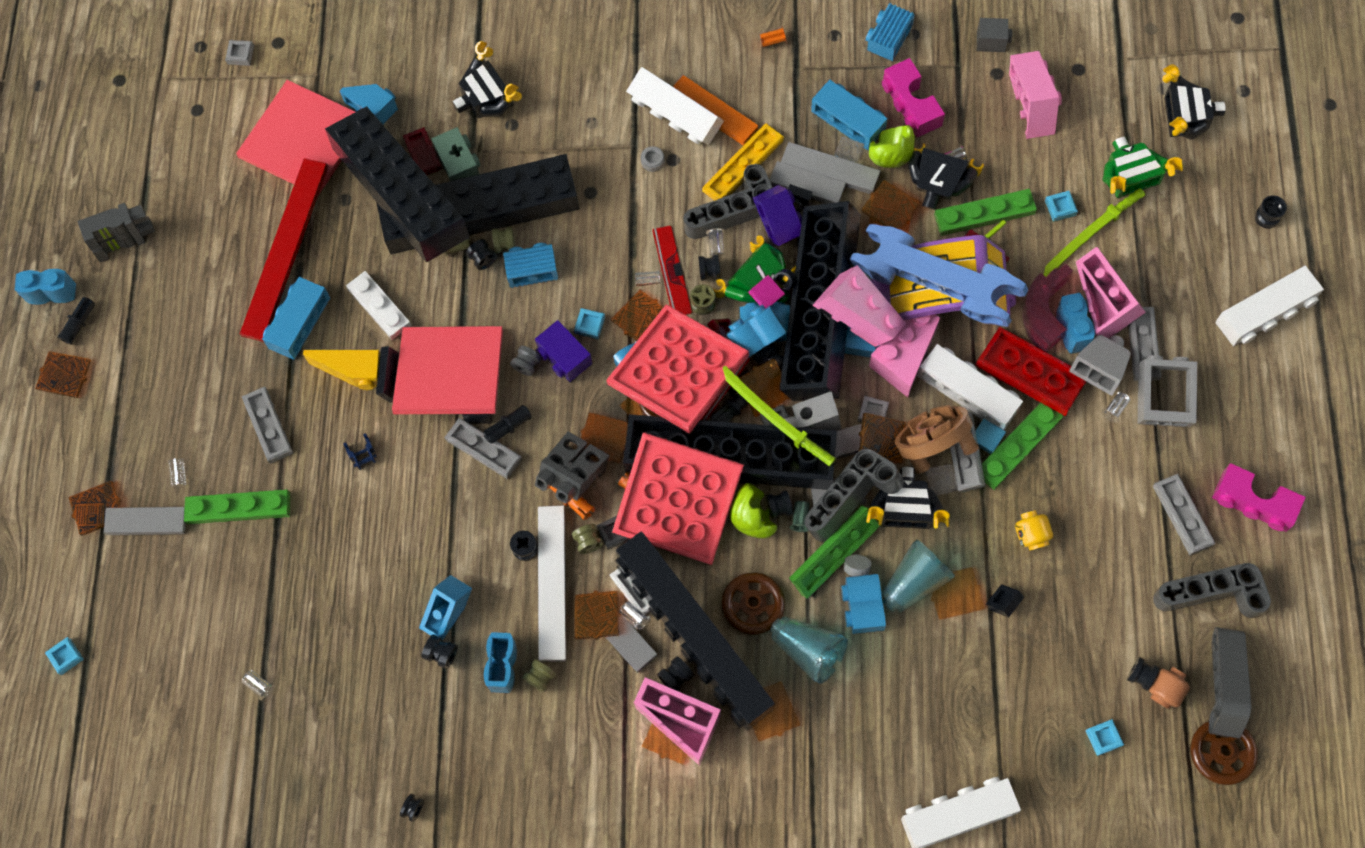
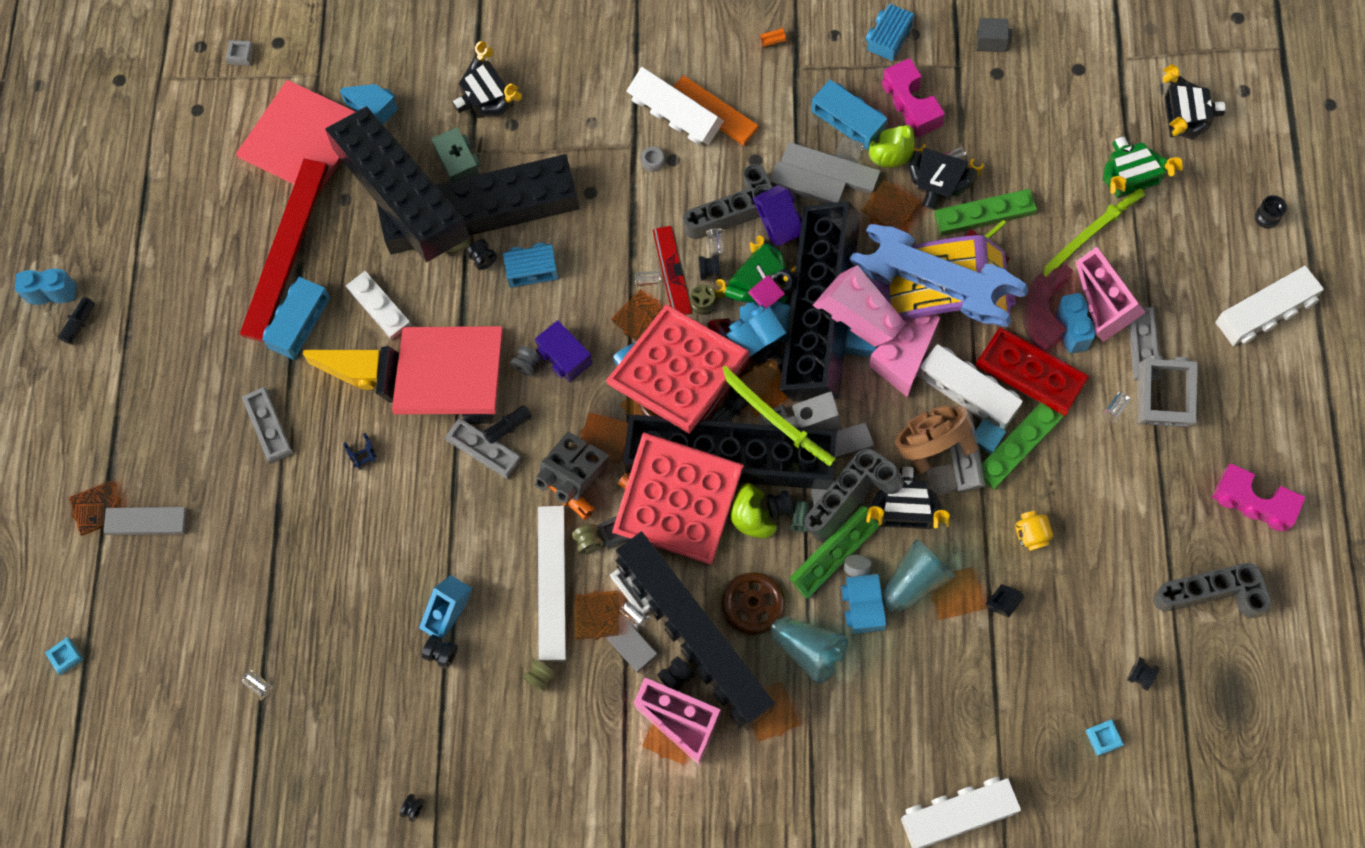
clear orange piece [35,351,91,398] -> none
dark grey hips [77,203,155,262] -> none
clear piece [166,459,187,488] -> none
bright green plate [184,490,290,524] -> none
dark red tile [402,127,442,175] -> none
dark azure brick [484,632,517,693] -> none
olive wheel [492,226,515,253] -> none
black wheel [510,530,538,561] -> none
medium azure tile [574,308,605,339] -> none
yellow tile [702,123,784,201] -> none
black plate [788,184,813,210] -> none
light grey tile [857,396,889,428] -> none
clear orange piece [858,413,906,464] -> none
bright pink wedge [1009,51,1062,139] -> none
medium azure tile [1045,191,1078,222] -> none
light grey torso [1069,335,1131,396] -> none
nougat head [1149,667,1190,710] -> none
light grey tile [1153,474,1216,555] -> none
reddish brown plate [1190,721,1258,785] -> none
dark grey beam [1209,627,1251,738] -> none

